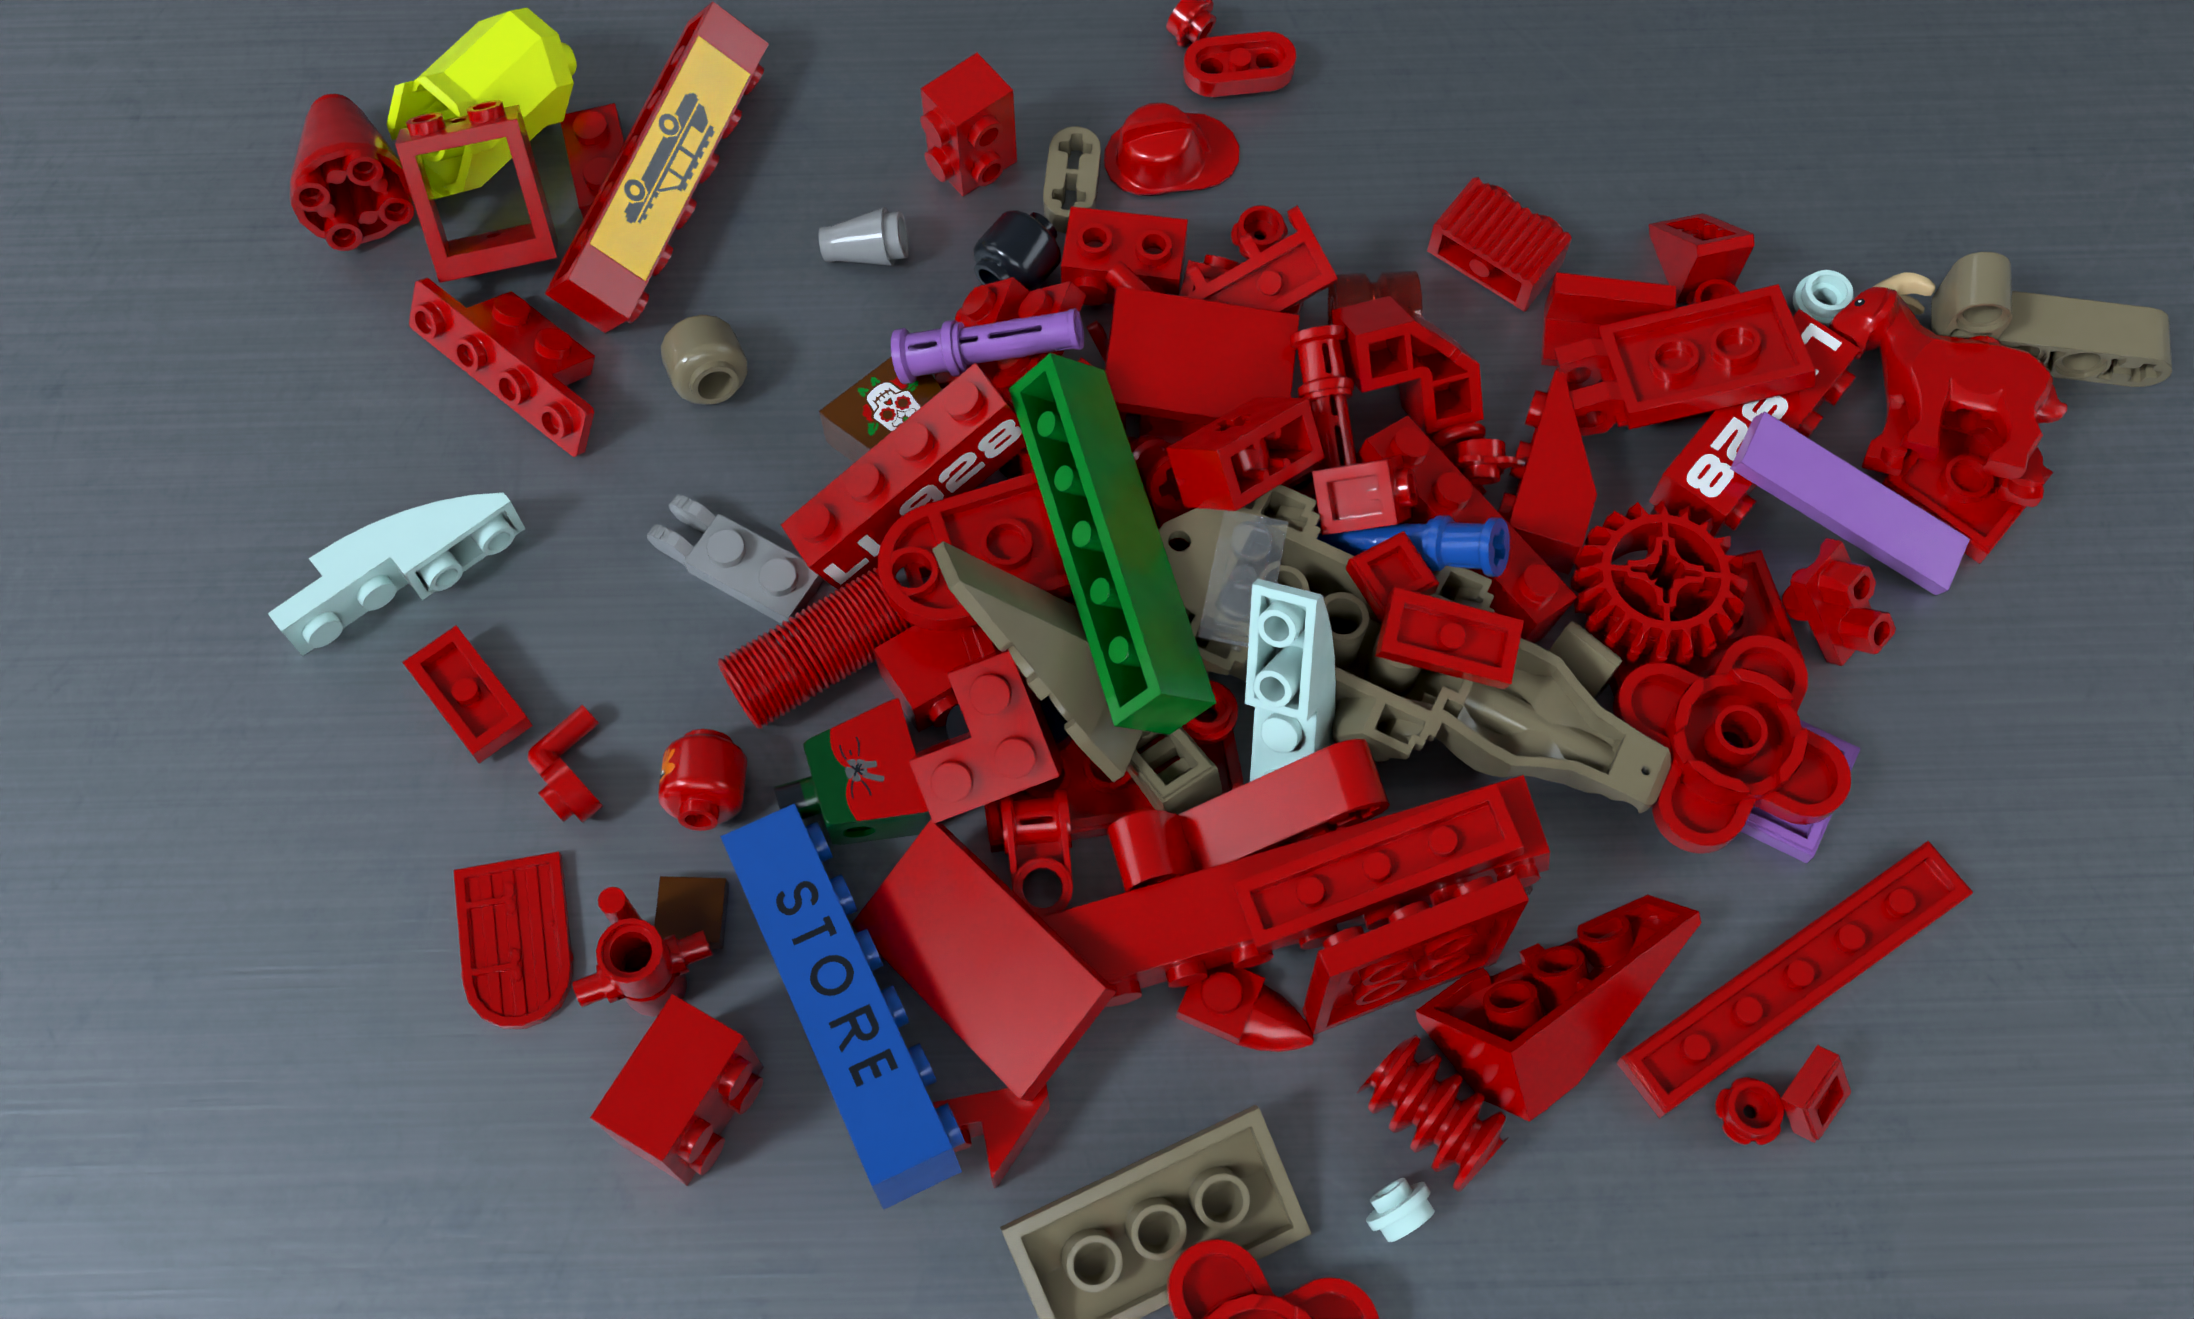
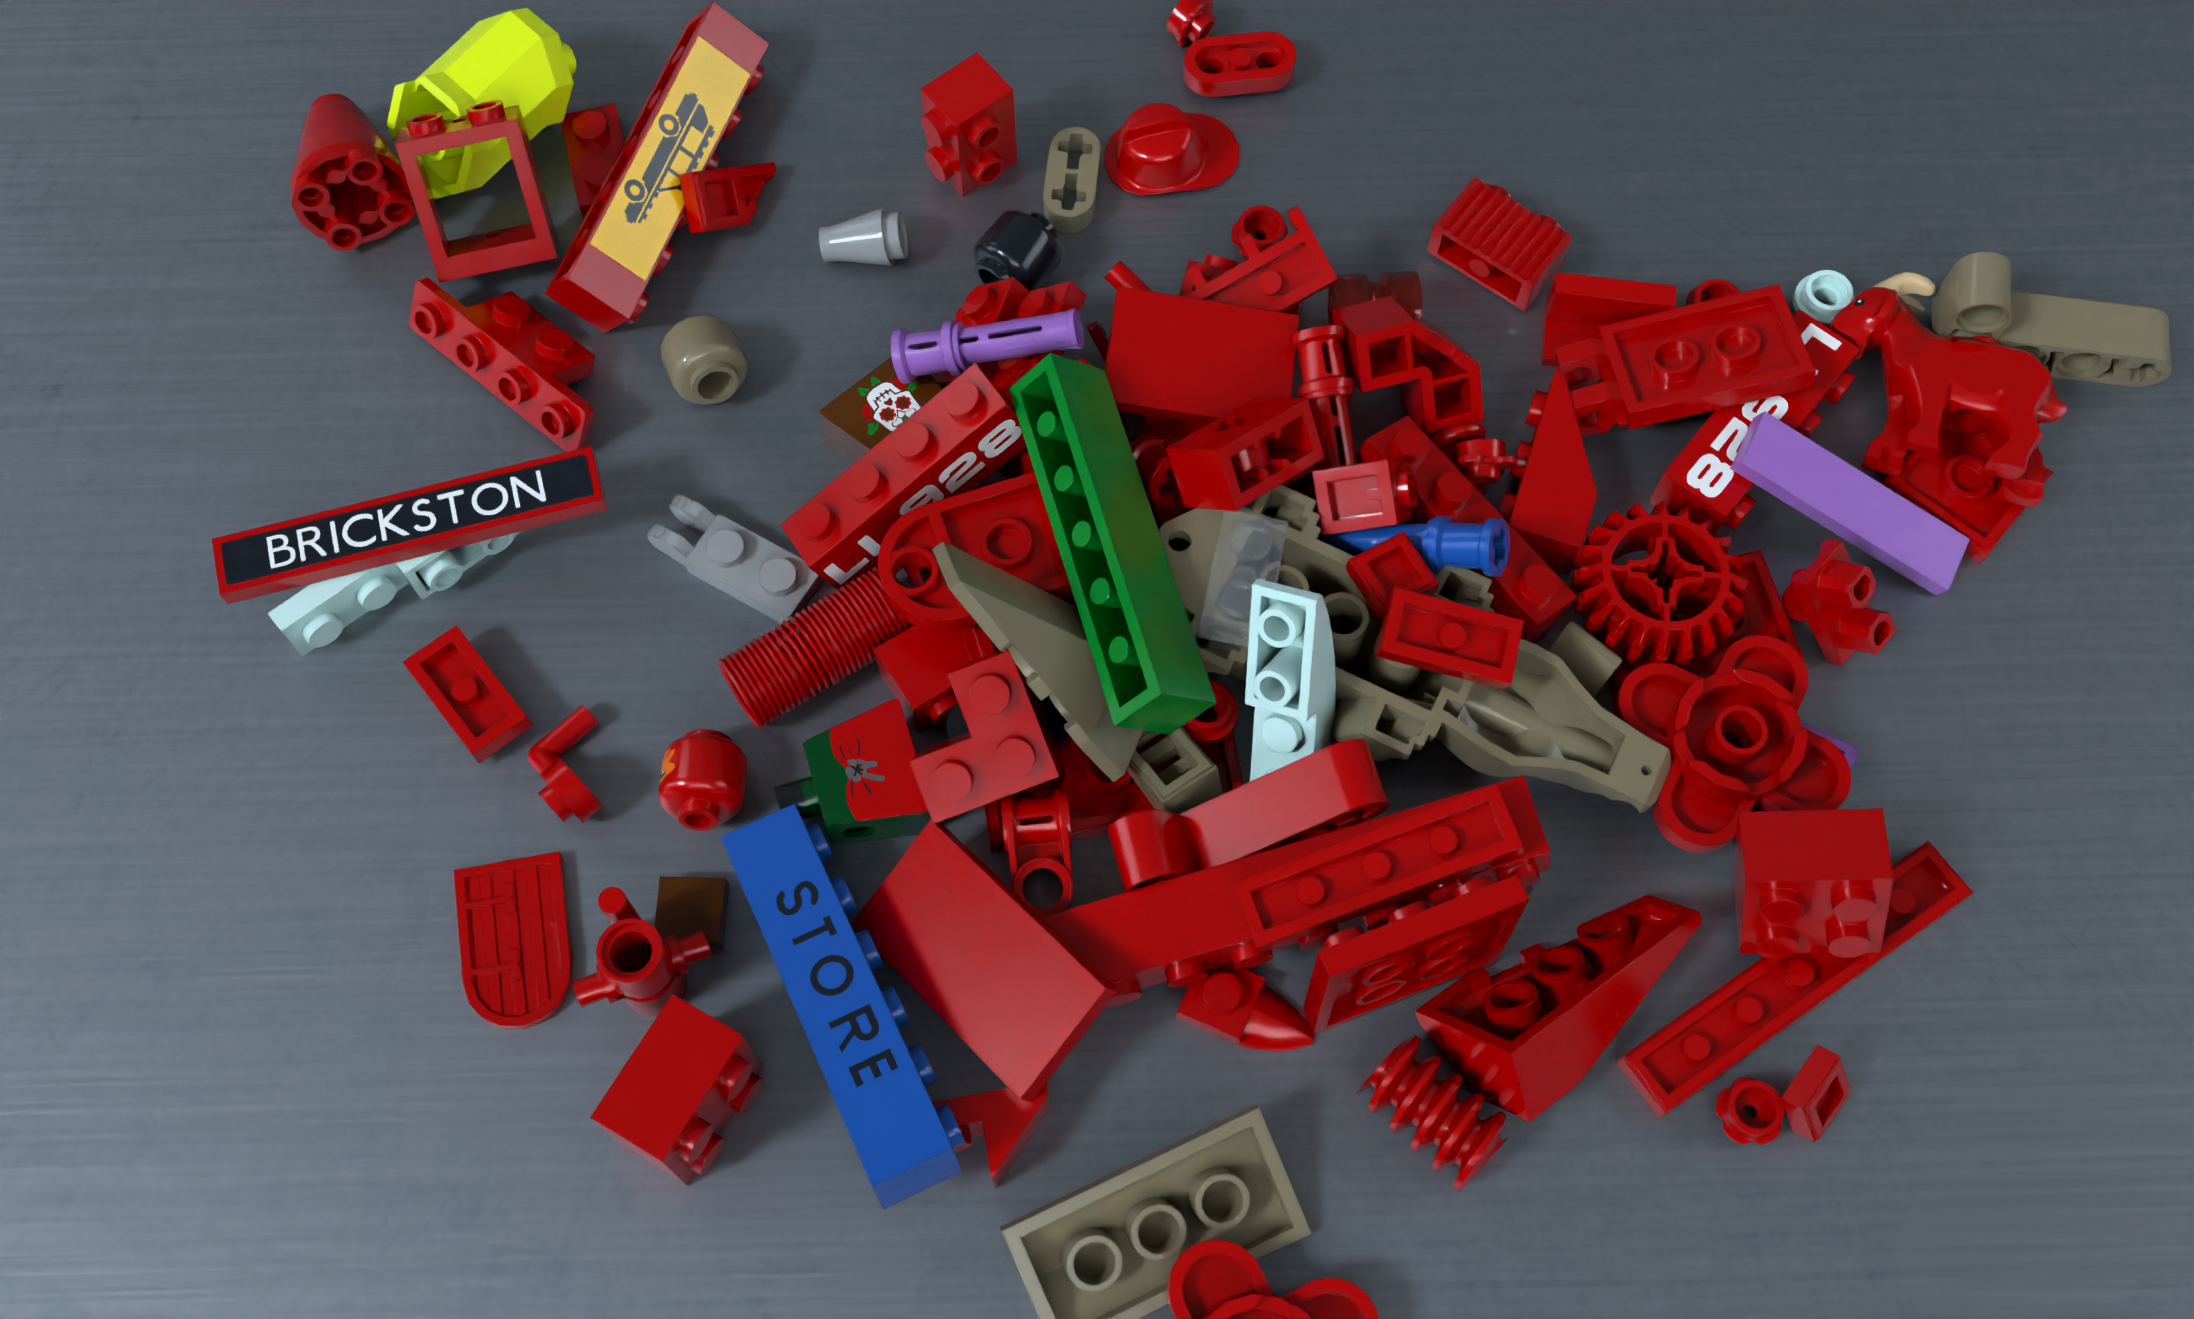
red brick [1061,206,1188,306] -> none
light aqua plate [1366,1178,1435,1242] -> none
red slope [1649,213,1754,303] -> none
none -> tile [212,446,608,604]
none -> red tile [679,162,776,234]
none -> red brick [1733,808,1894,959]

